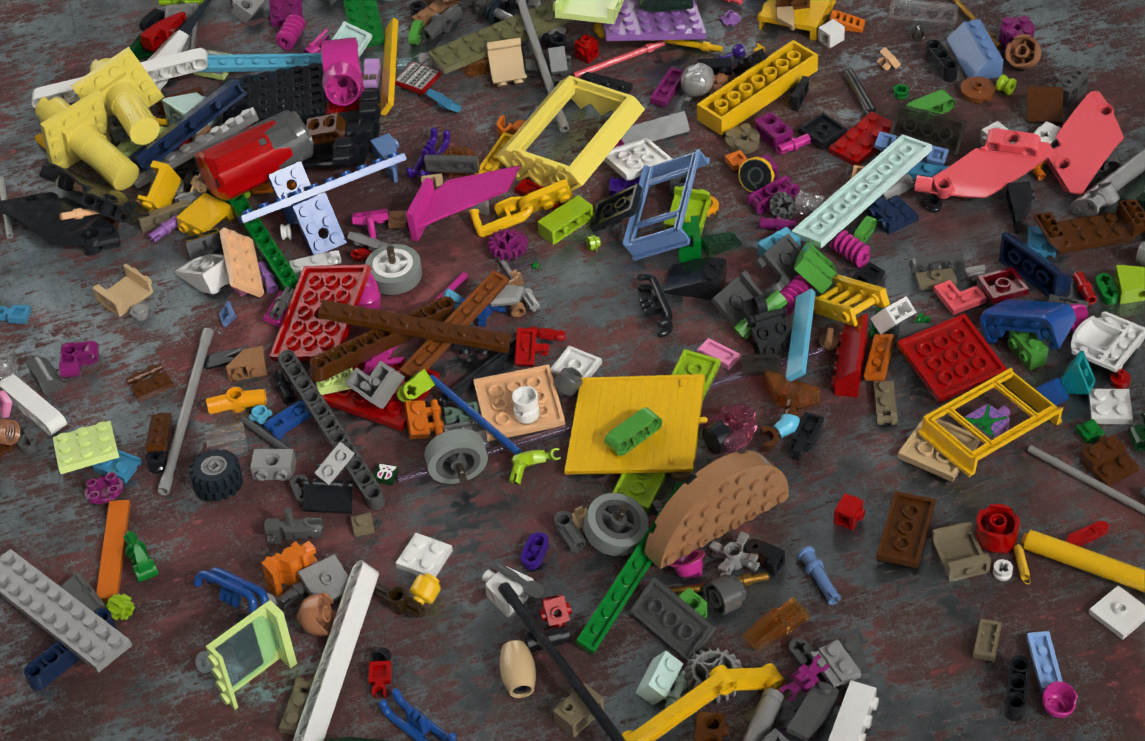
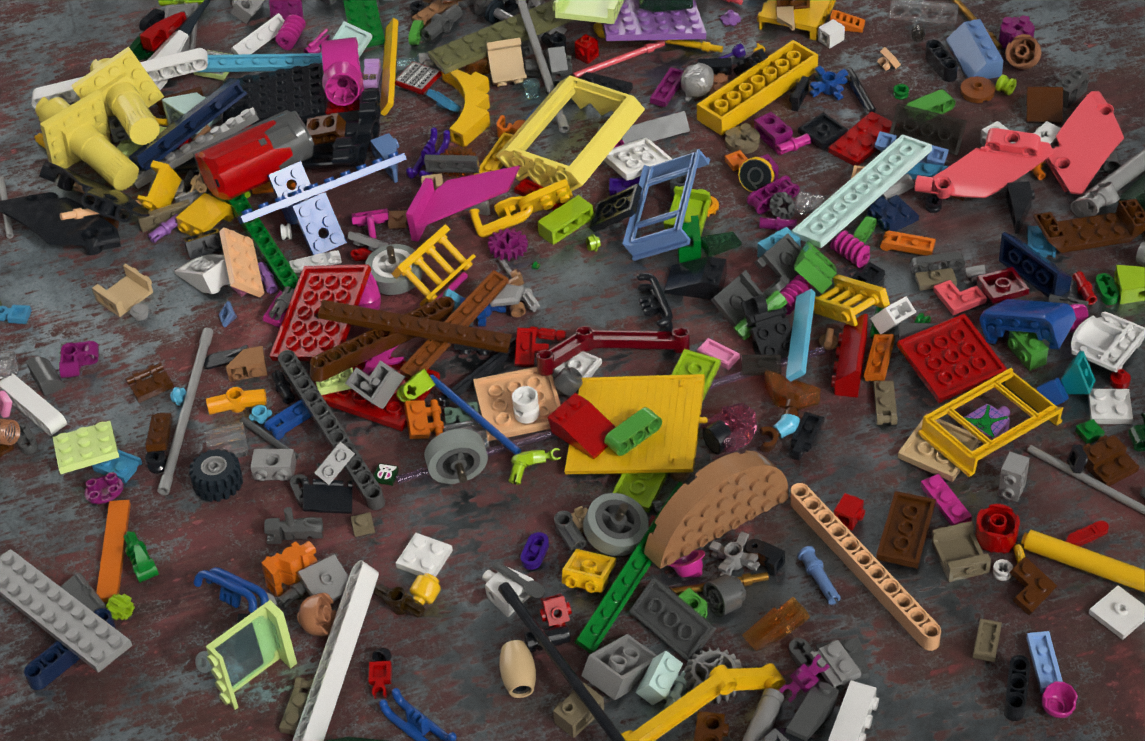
none -> medium azure plate [170,387,186,406]
none -> white plate [231,13,285,55]
none -> yellow fence [391,224,476,306]
none -> yellow arch [441,69,491,148]
none -> clear light blue wheel [523,78,541,100]
none -> dark red piece [536,326,690,376]
none -> red slope [547,393,616,459]
none -> yellow plate [562,549,616,593]
none -> light grey slope [581,634,657,700]
none -> light nougat beam [790,483,941,651]
none -> blue pin [810,66,848,100]
none -> orange plate [880,231,936,256]
none -> dark pink plate [920,474,972,526]
none -> light grey brick [998,452,1030,502]
none -> reddish brown plate [1009,556,1057,615]
none -> black plate [1067,444,1088,474]

